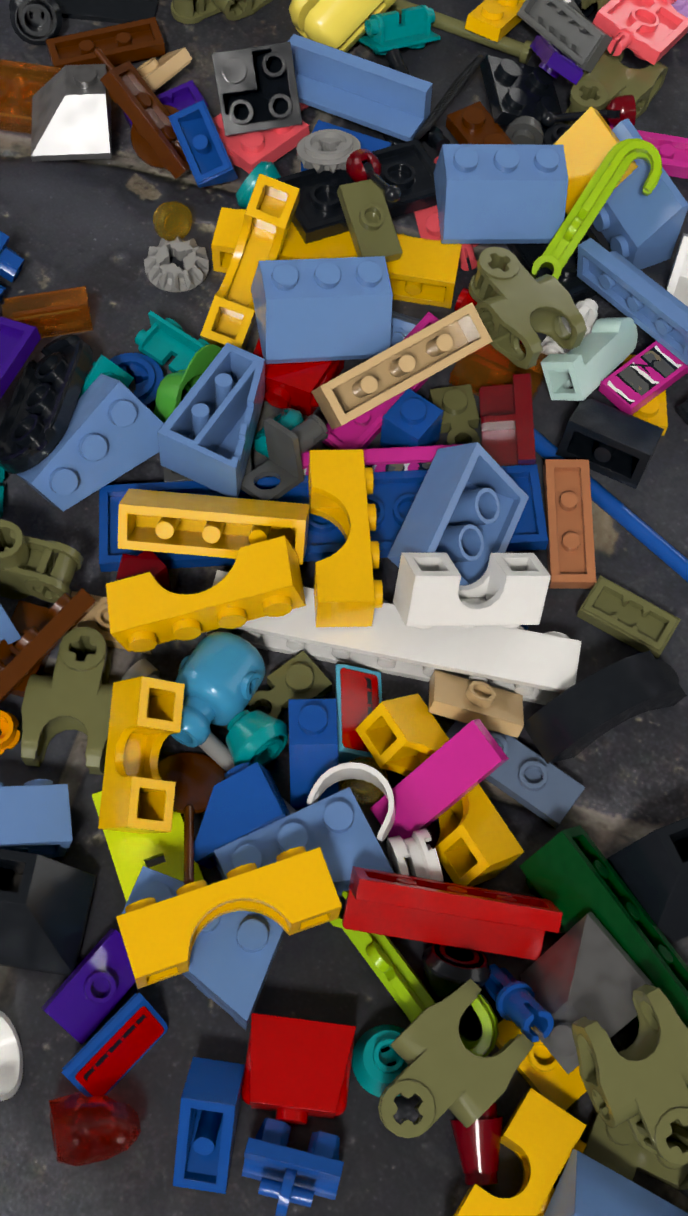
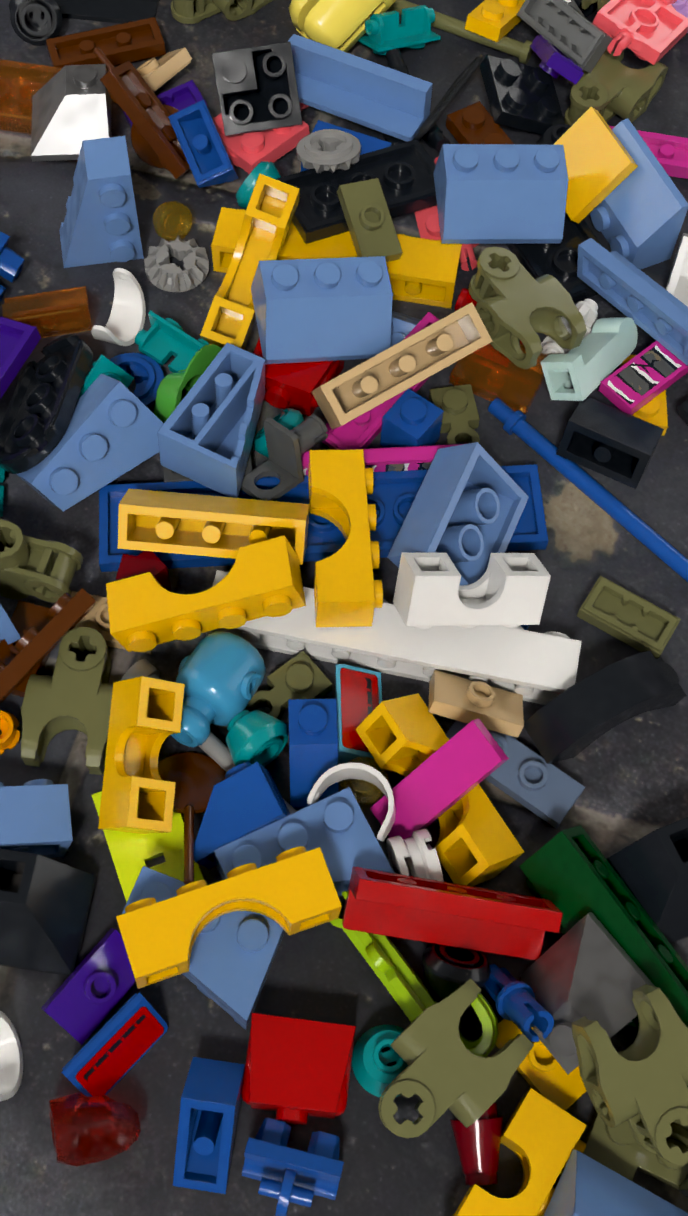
hinge [346,149,401,203] -> none
dark red panel [479,373,536,466] -> none
dark grey plate [505,116,544,145] -> none
lime piece [531,138,662,280] -> none
hinge [540,95,636,127] -> none
nougat plate [543,459,596,589] -> none
none -> medium blue wedge [59,136,144,268]
none -> white helmet [91,268,146,346]

